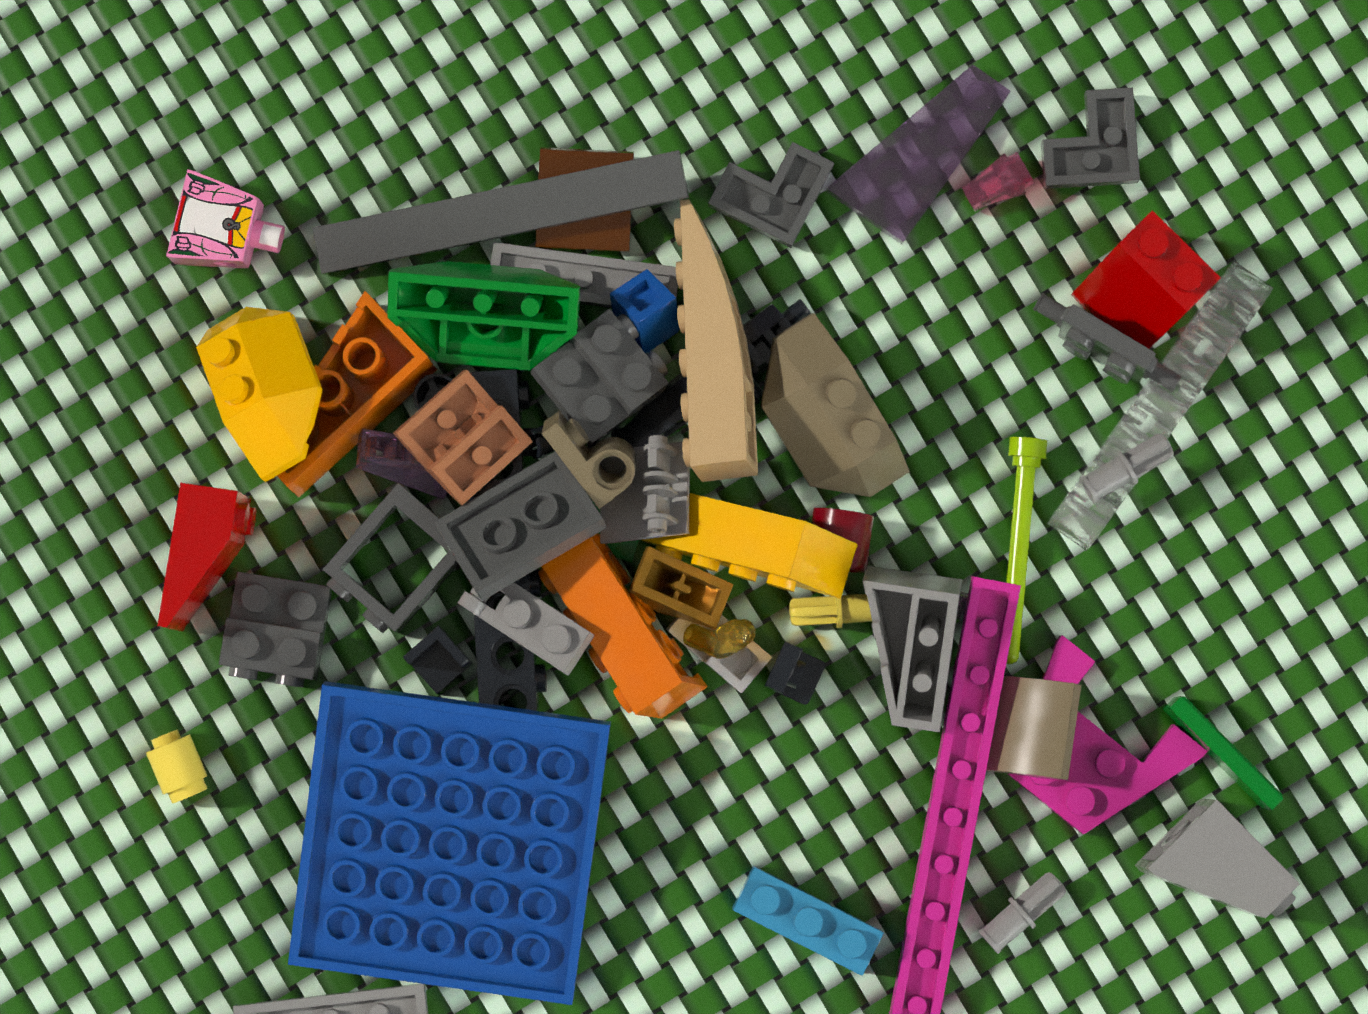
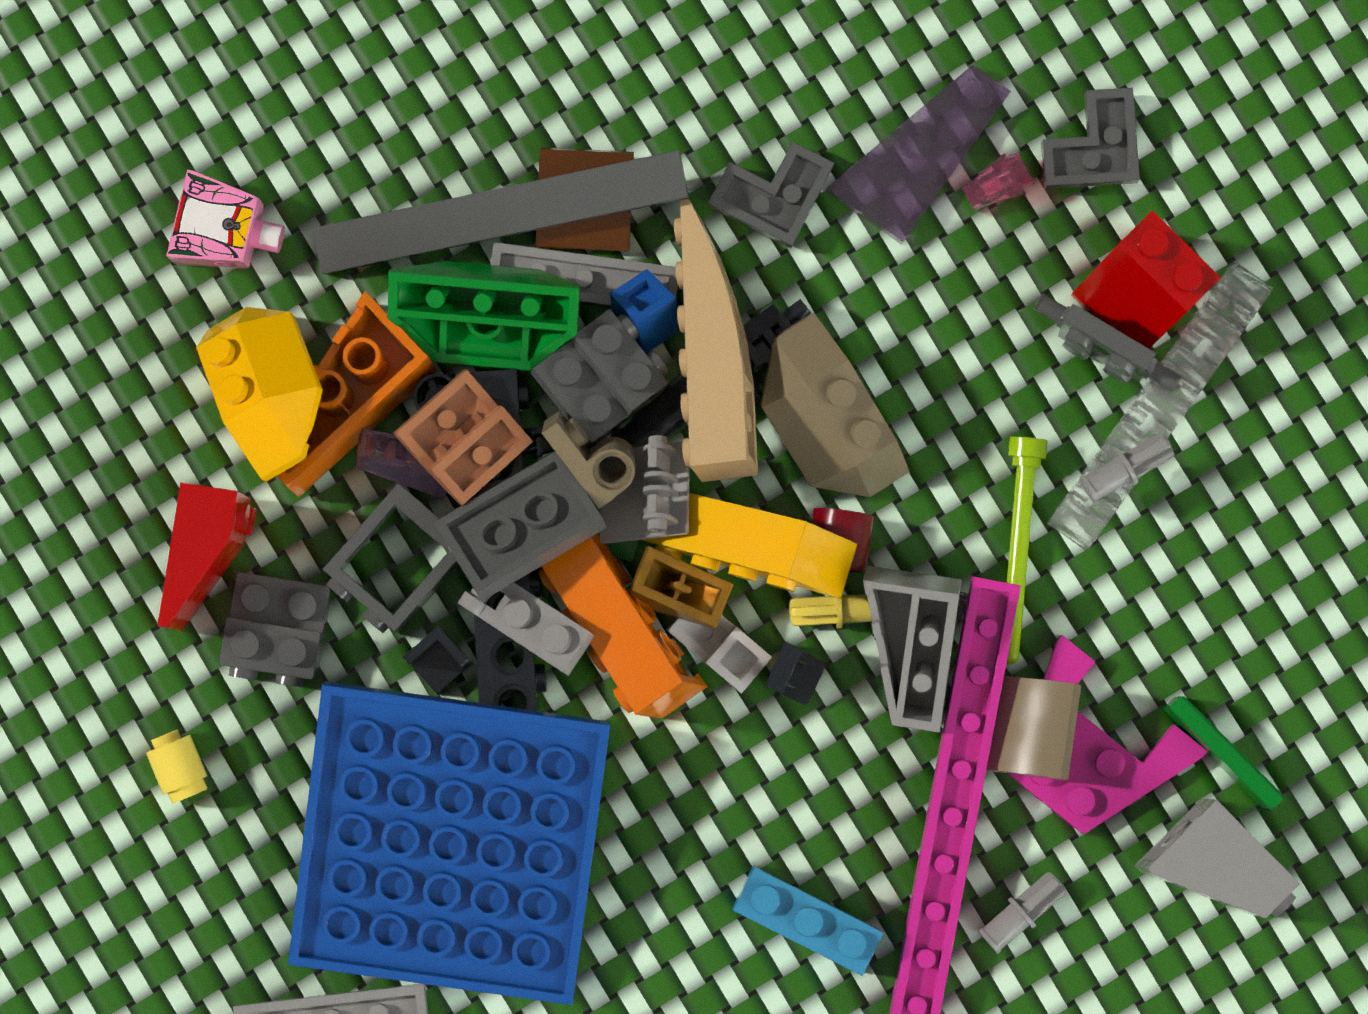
clear yellow arm [683,619,756,659] -> none

